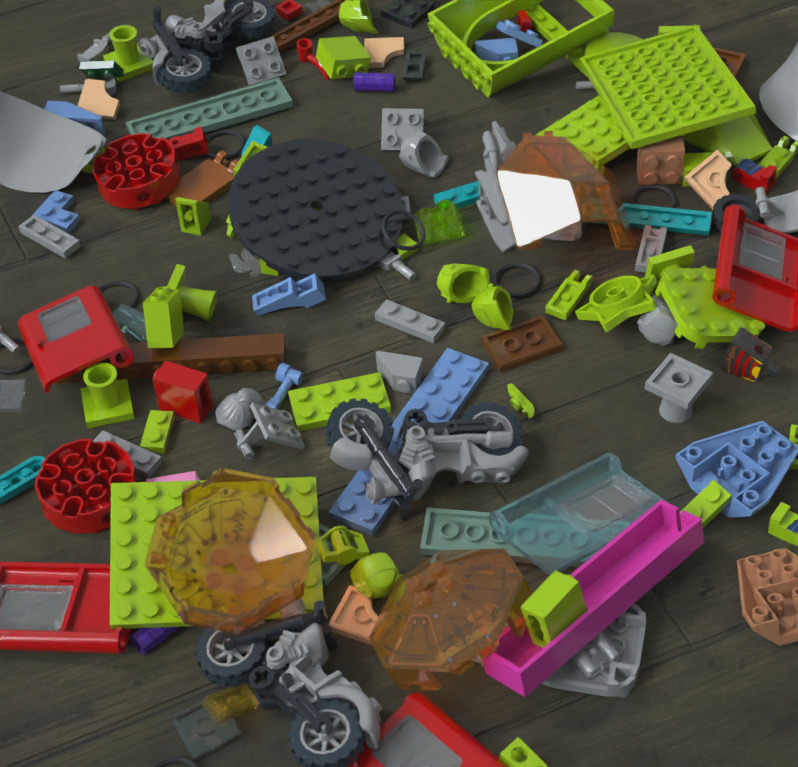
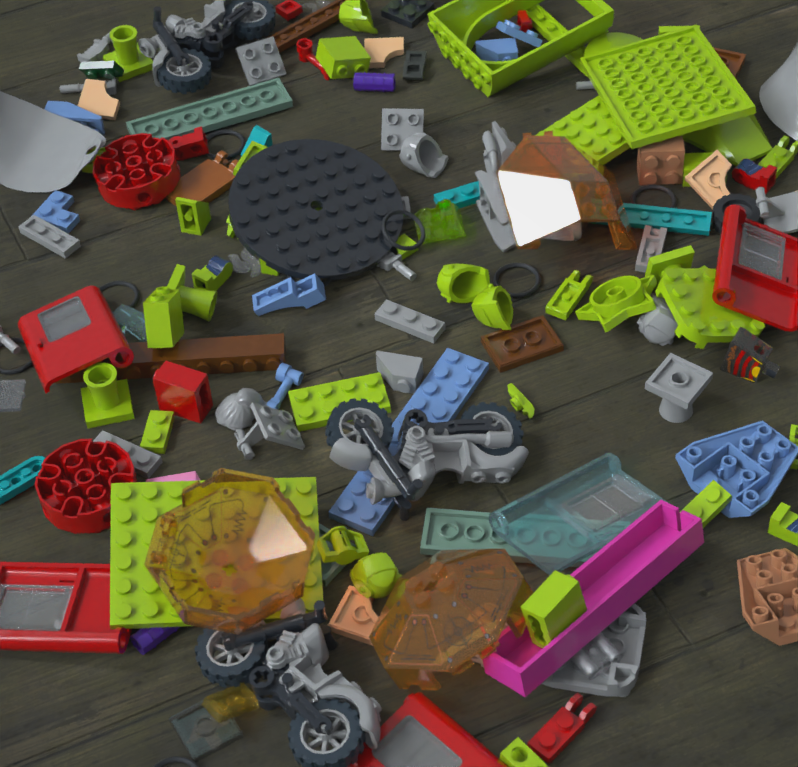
none -> lime leg [192,256,233,291]
none -> red hinge [527,693,597,764]

